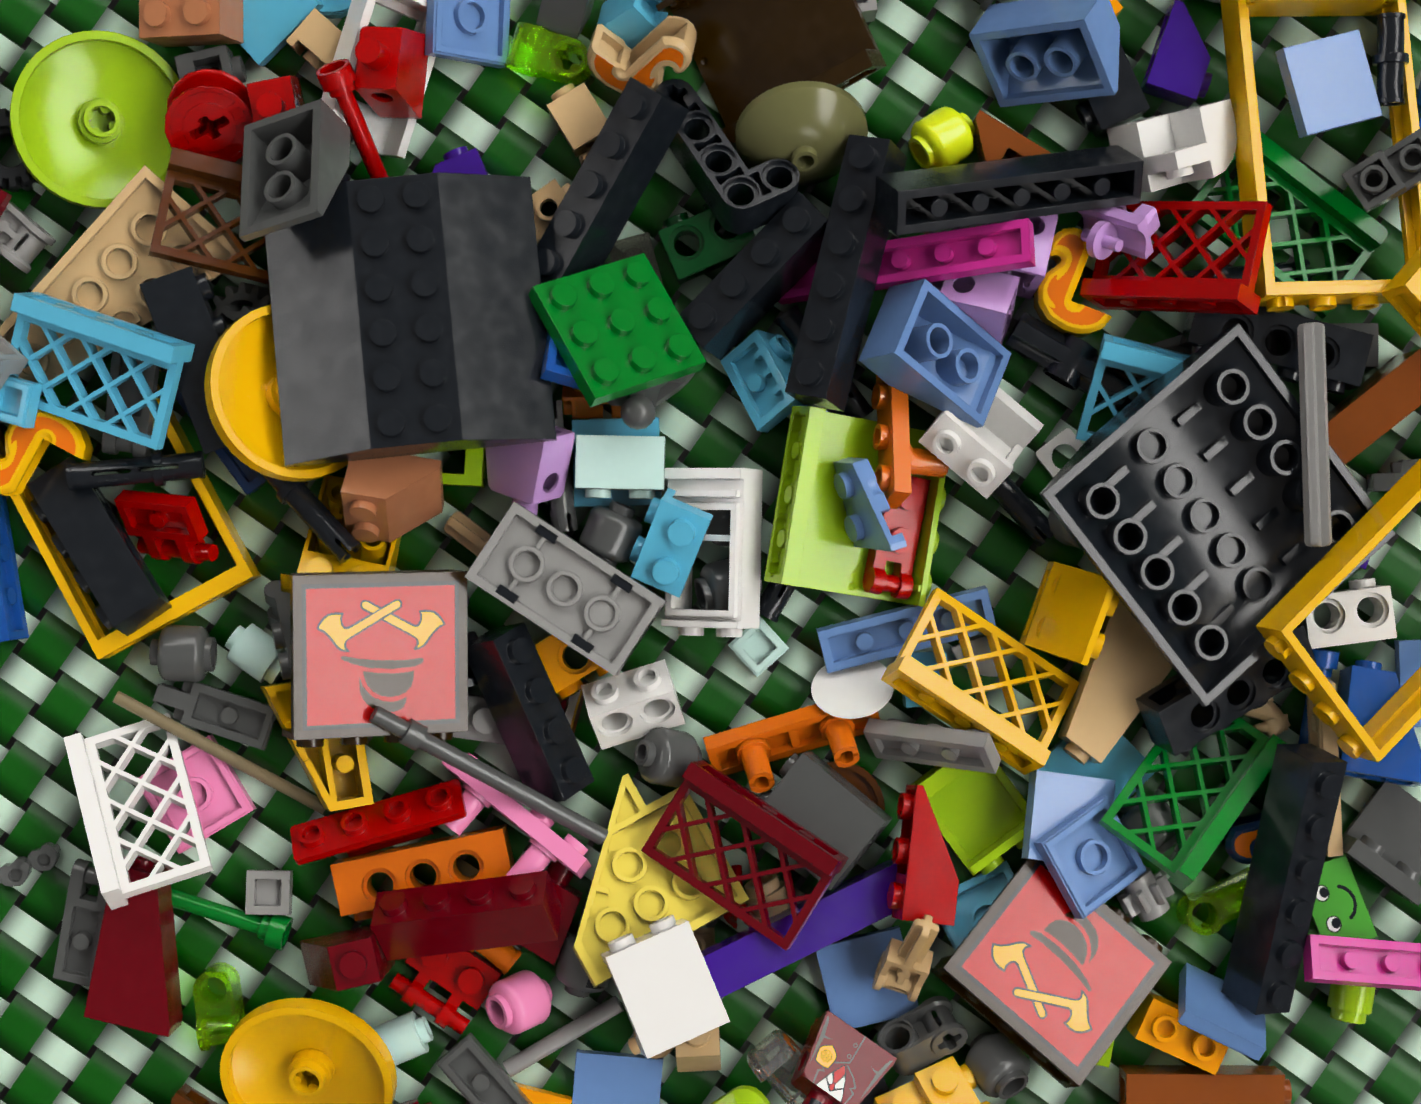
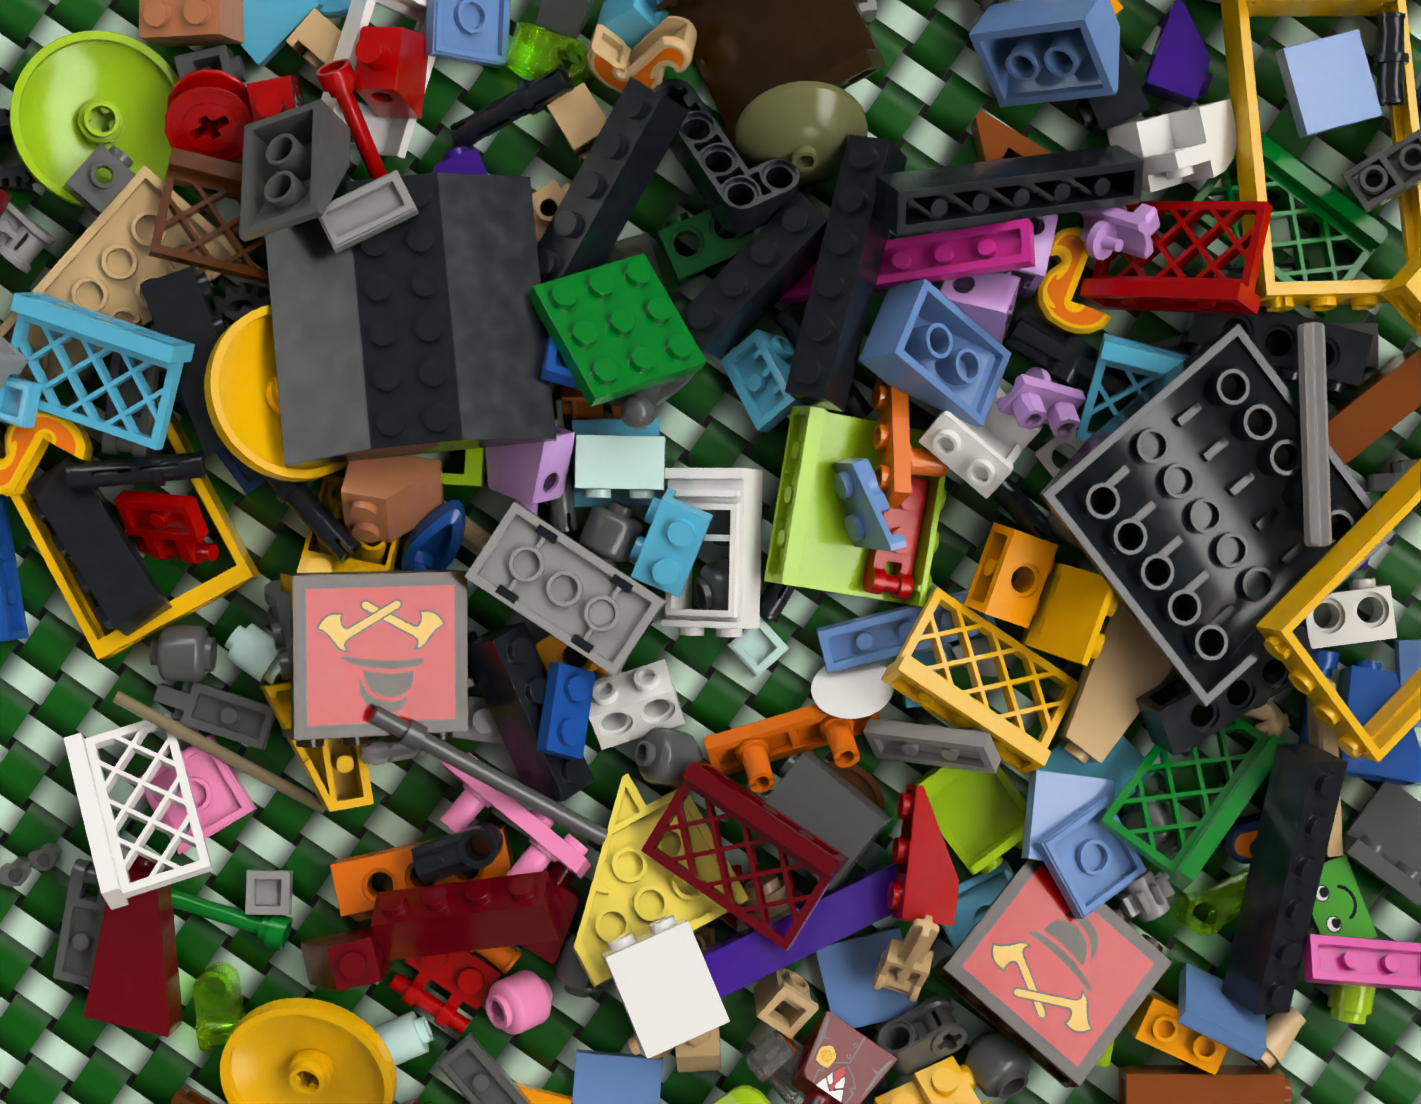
red bracket [290,779,467,865] -> none
light grey bar [503,996,624,1077] -> none
neon yellow head [908,106,975,169] -> none
none -> dark grey brick [63,144,136,218]
none -> light grey tile [318,170,419,254]
none -> light grey axle [360,738,429,765]
none -> blue arm [401,500,466,570]
none -> black piece [411,822,504,885]
none -> black pin [450,64,574,148]
none -> blue plate [536,662,595,760]
none -> tan brick [753,968,819,1039]
none -> light orange brick [964,522,1058,628]
none -> lavender hips [996,367,1086,439]
none -> tan cone [1253,1006,1306,1070]

